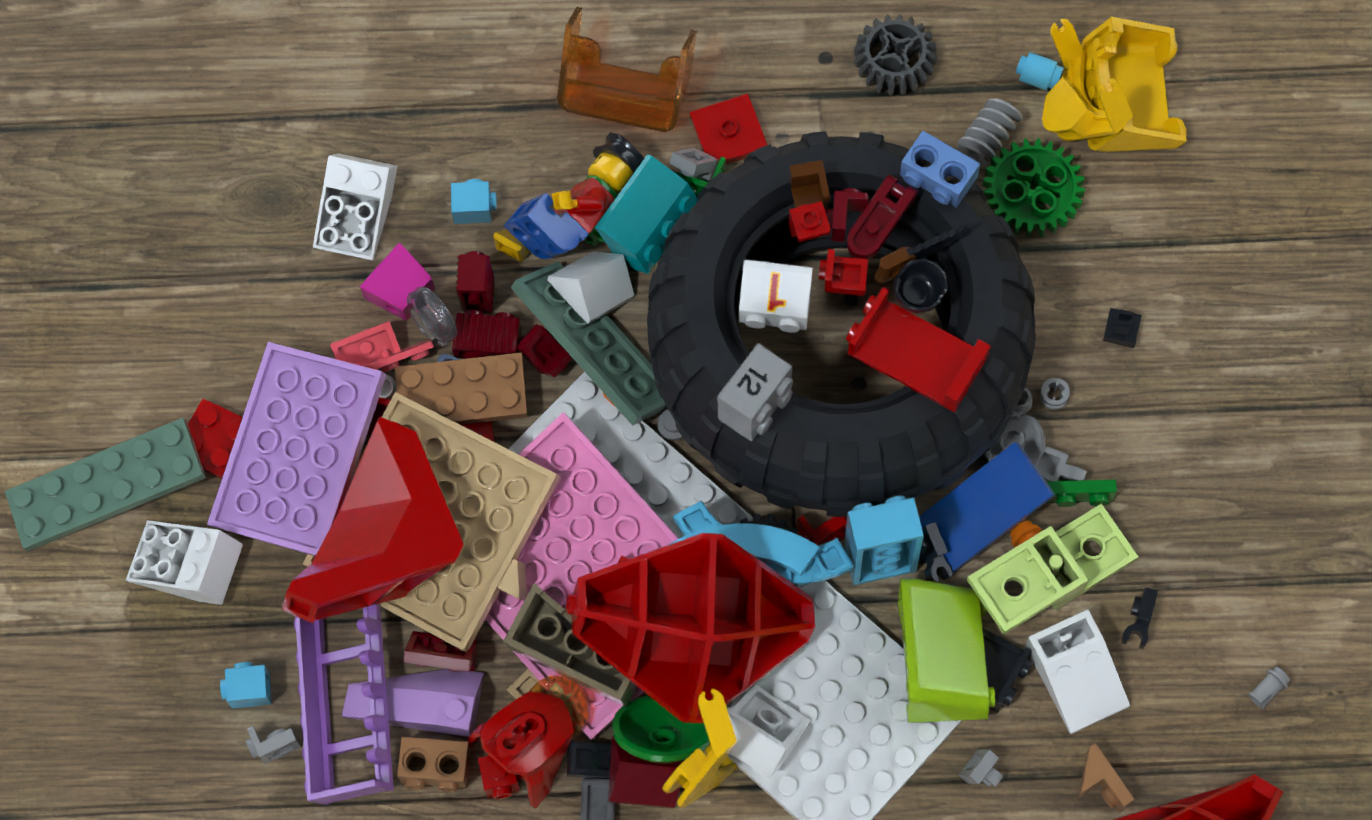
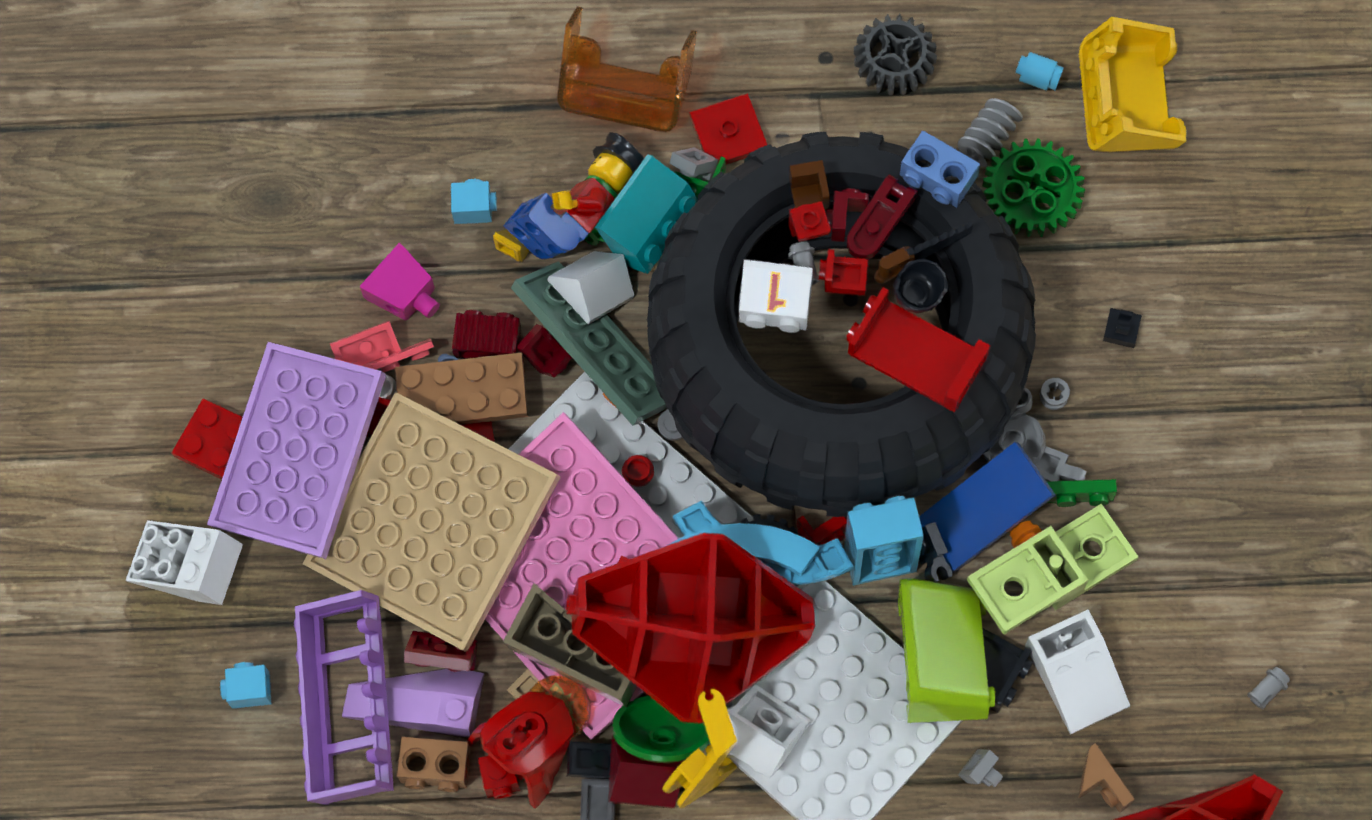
sand green plate [5,417,206,552] -> none
light grey bracket [245,726,301,765] -> none
red panel [282,417,464,623] -> none
white slope [312,153,398,260] -> none
clear tile [407,286,457,346] -> none
dark red brick [455,251,495,314] -> none
tan slope [498,559,527,601] -> none
light grey brick [717,344,793,442] -> none
yellow piece [1042,19,1133,141] -> none
black plate [1122,587,1158,649] -> none
none -> red plate [622,455,654,487]
none -> light grey pin [788,242,820,285]

